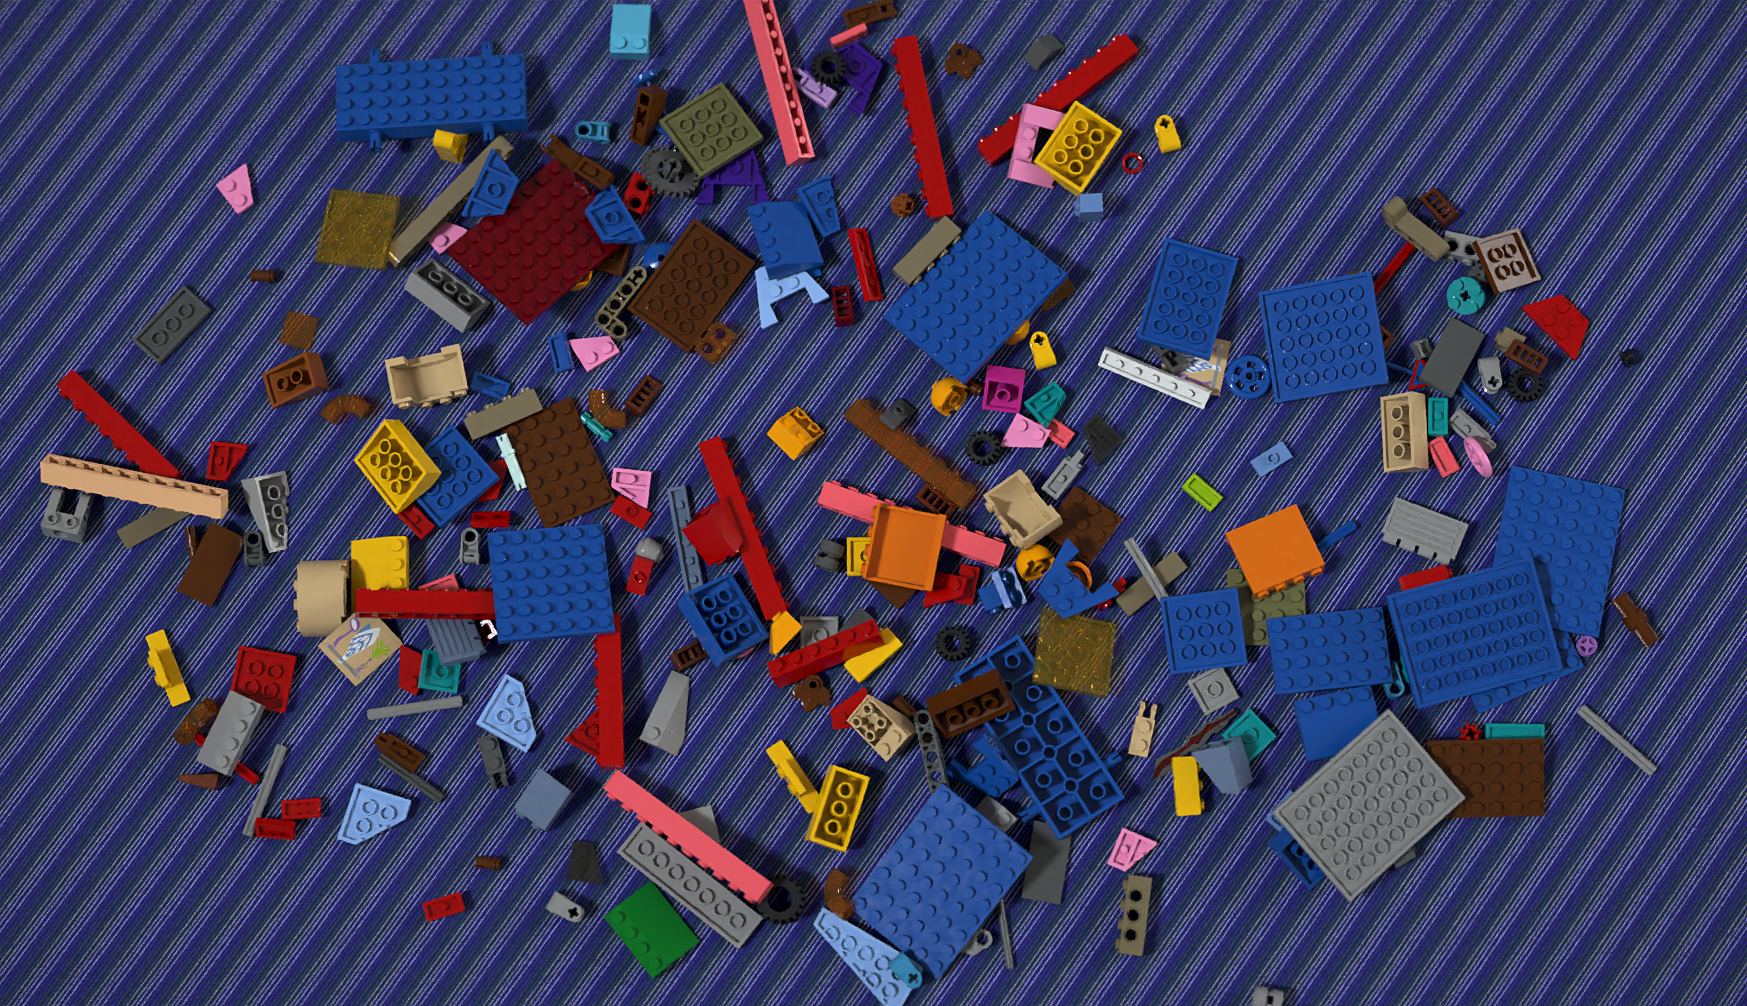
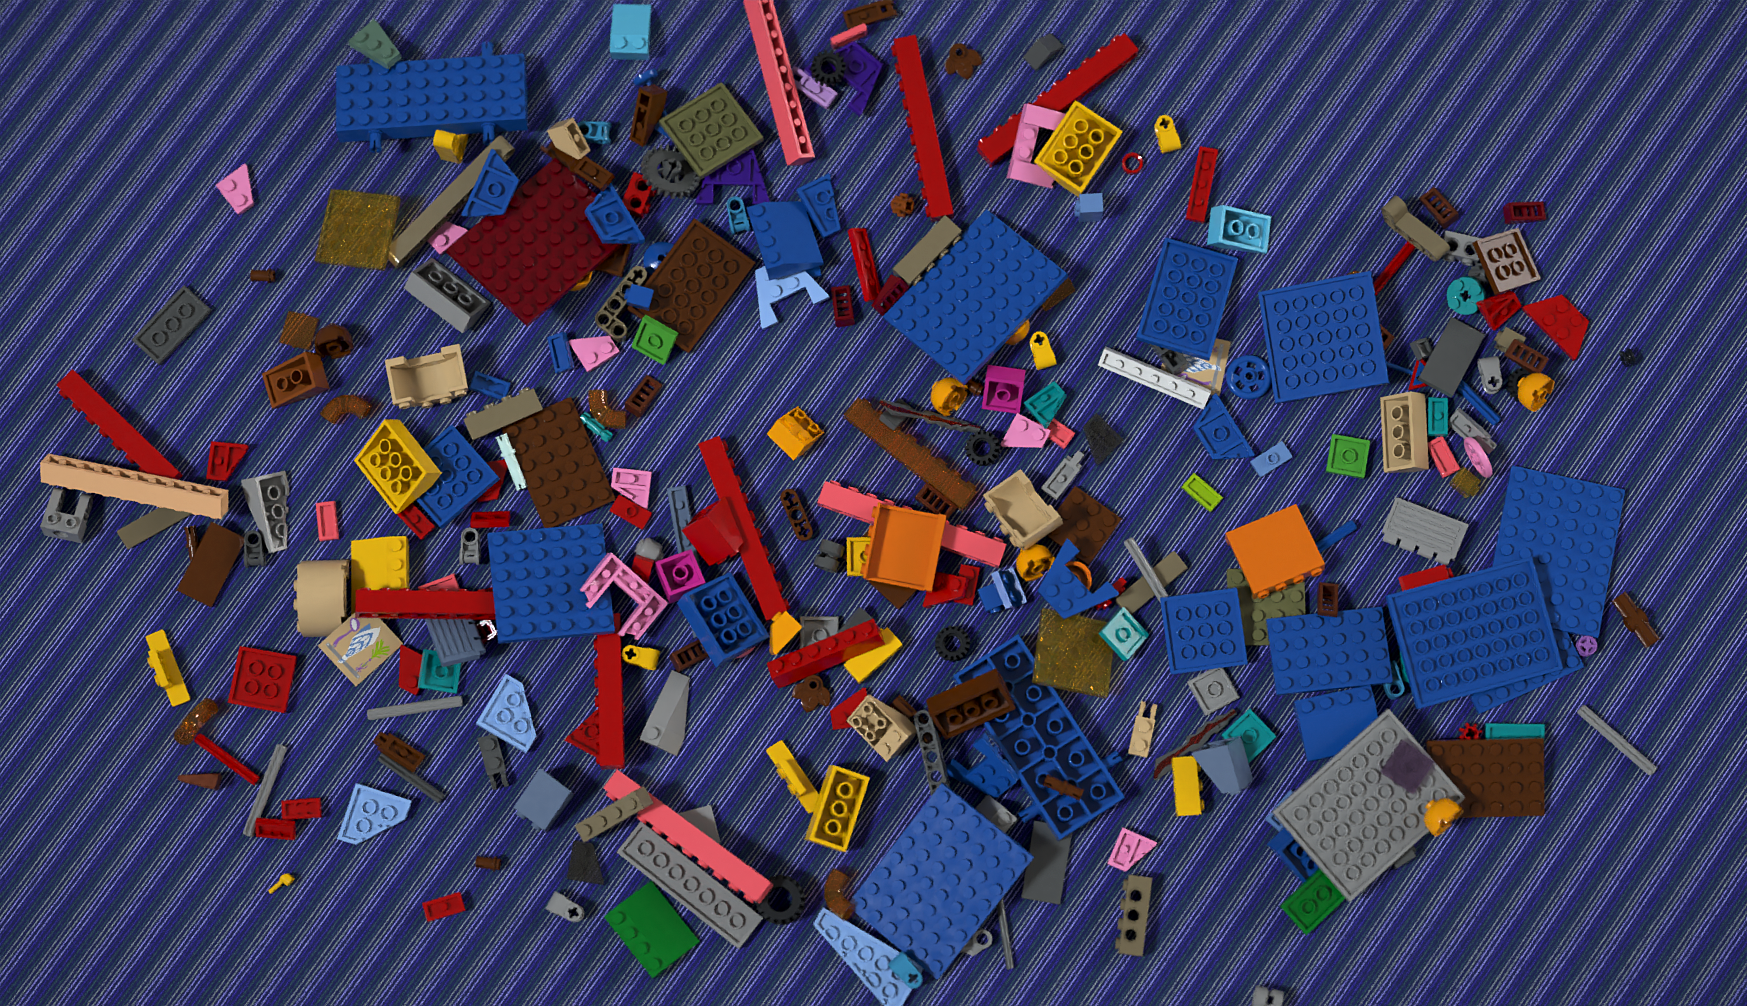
light grey slope [196,690,265,777] -> none
clear orange brick [694,320,737,367] -> none
none -> yellow hand [268,873,295,894]
none -> reddish brown cylinder [315,323,354,359]
none -> coral tile [316,501,339,542]
none -> sand green wing [348,19,401,69]
none -> tan slope [547,117,590,159]
none -> dark tan brick [574,787,653,842]
none -> bright pink wedge [580,553,668,640]
none -> yellow piece [622,645,660,670]
none -> blue brick [624,284,654,311]
none -> bright green plate [631,315,679,365]
none -> dark pink slope [655,549,705,604]
none -> dark azure piece [727,196,750,235]
none -> reddish brown beam [780,489,813,542]
none -> dark red slope [871,275,909,316]
none -> dark grey sword [879,399,980,433]
none -> reddish brown pin [1043,774,1084,801]
none -> teal plate [1098,607,1149,661]
none -> red plate [1185,146,1218,223]
none -> blue wing [1192,393,1255,461]
none -> medium azure slope [1207,205,1271,254]
none -> green plate [1279,868,1345,935]
none -> copper slope [1317,582,1338,617]
none -> bright green plate [1326,434,1370,479]
none -> clear purple tile [1380,740,1434,794]
none -> light orange cylinder [1424,798,1463,836]
none -> clear yellow brick [1449,466,1481,498]
none -> red wing [1476,291,1522,331]
none -> dark red slope [1503,202,1546,224]
none -> light orange cylinder [1517,373,1555,412]

